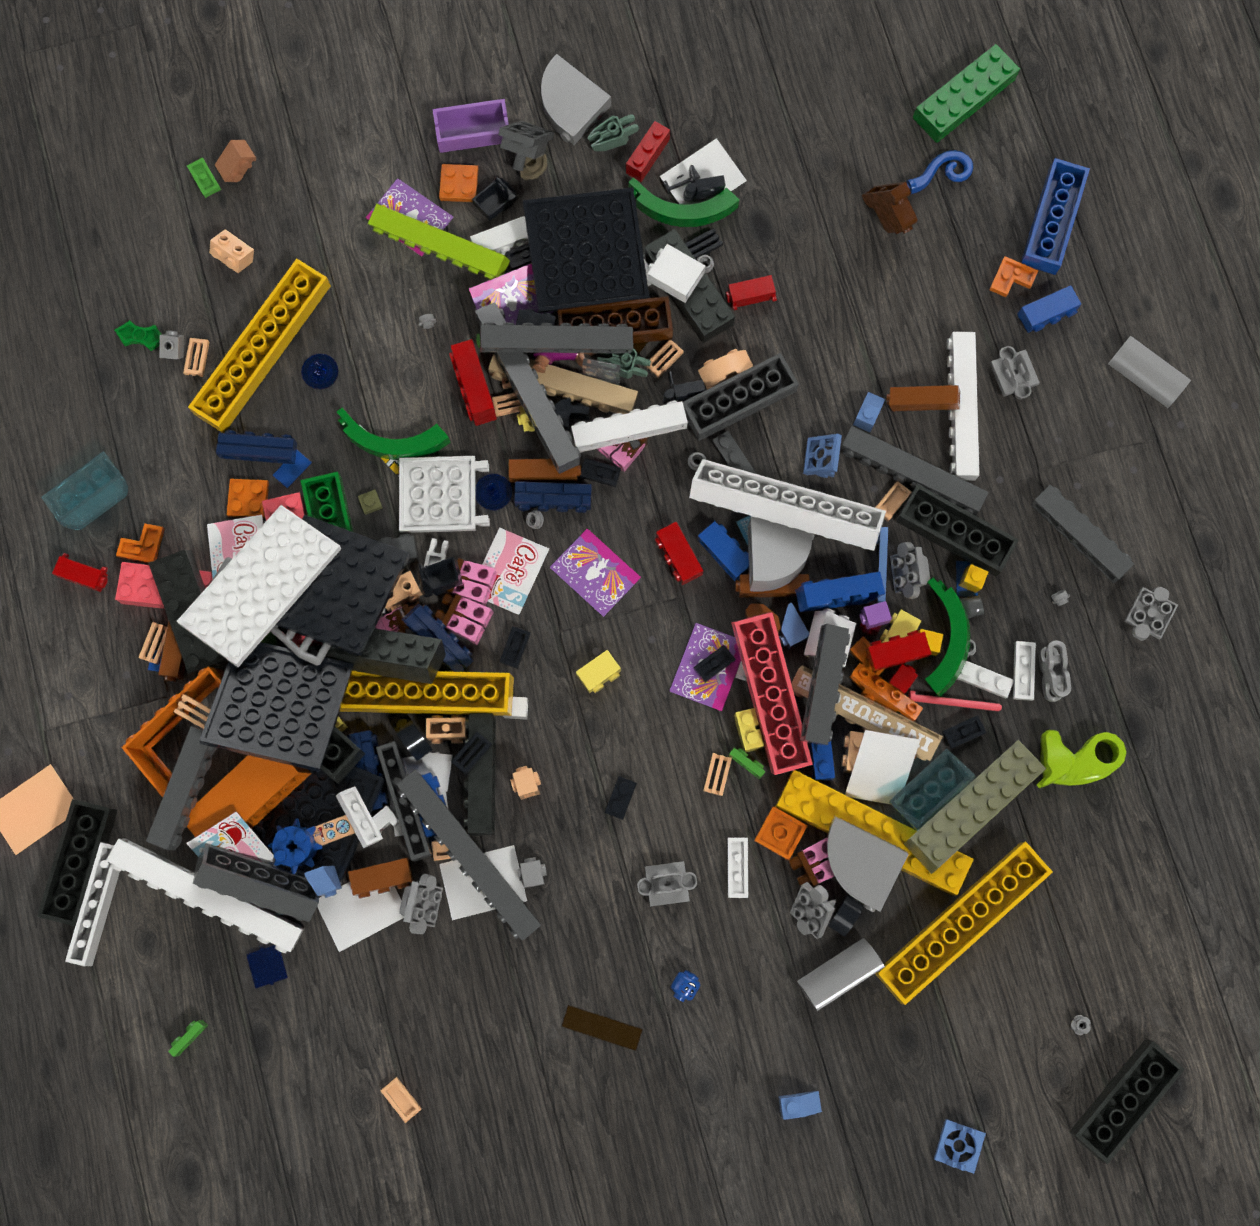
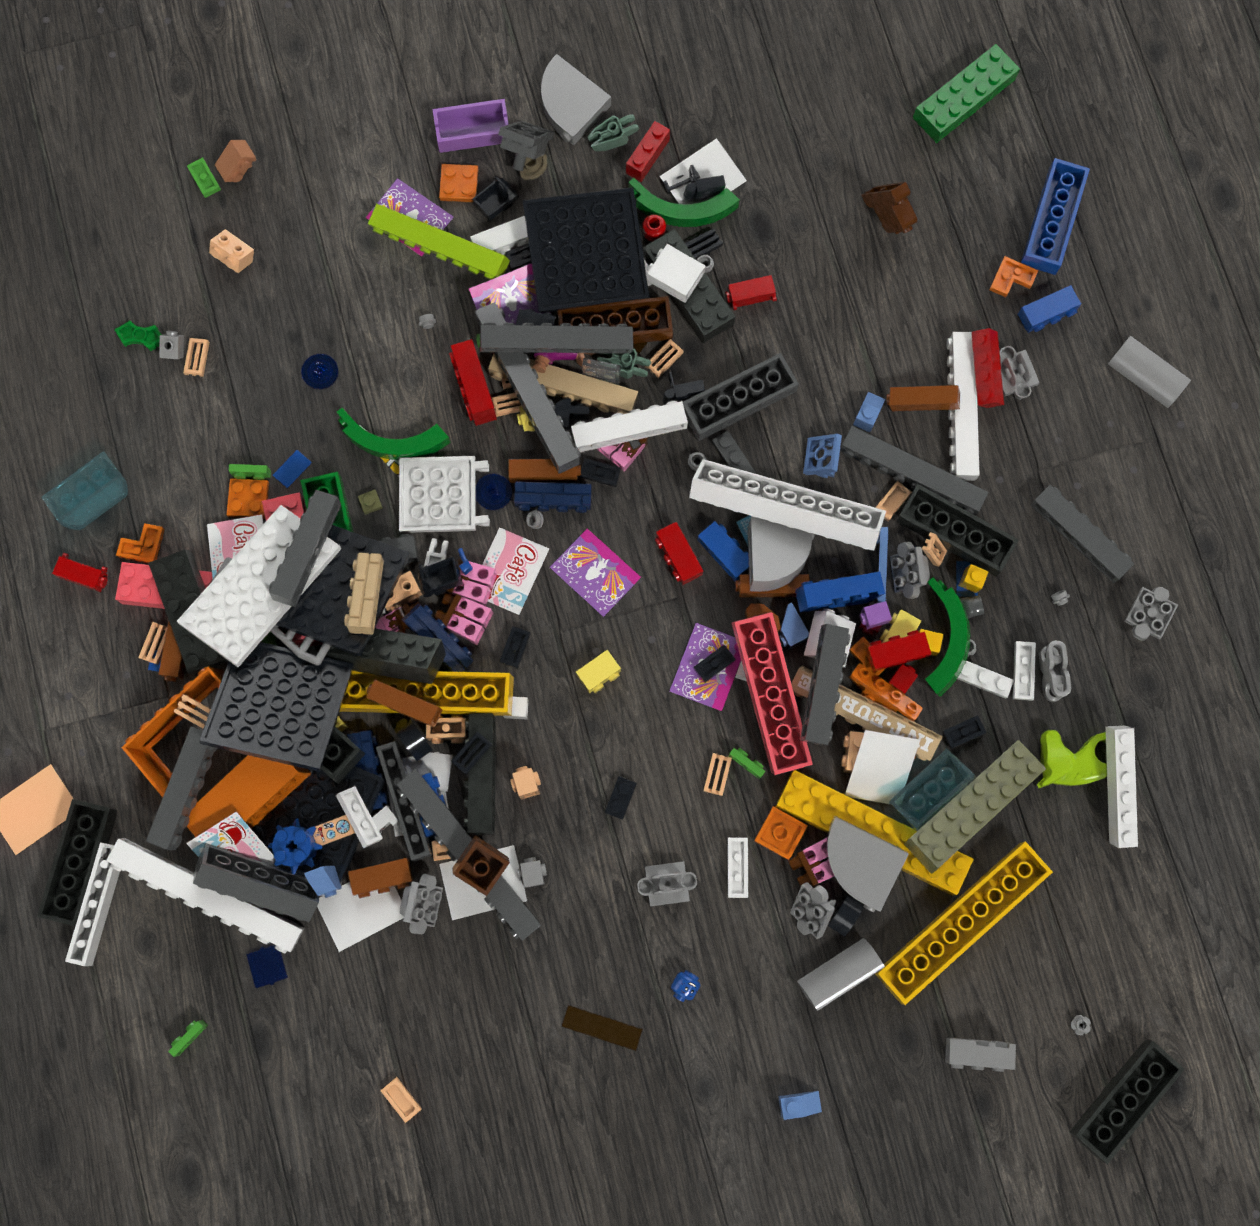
yellow brick [188,259,331,433] -> none
dark blue brick [216,430,297,464] -> none
light nougat brick [698,349,753,390] -> none
light yellow piece [734,708,764,752] -> none
blue brick [809,741,835,781] -> none
blue plant [906,150,973,195] -> none
coral bar [908,690,1002,711] -> none
medium blue piece [934,1119,986,1174] -> none
none -> bright green plate [229,464,271,480]
none -> dark grey brick [269,490,341,607]
none -> tan brick [345,553,384,635]
none -> dark orange brick [366,680,442,728]
none -> reddish brown brick [452,835,510,896]
none -> blue hand [458,548,473,575]
none -> red head [642,215,666,242]
none -> light nougat tile [922,532,947,567]
none -> light grey wedge [945,1038,1016,1072]
none -> red brick [971,328,1004,408]
none -> white brick [1106,725,1138,848]

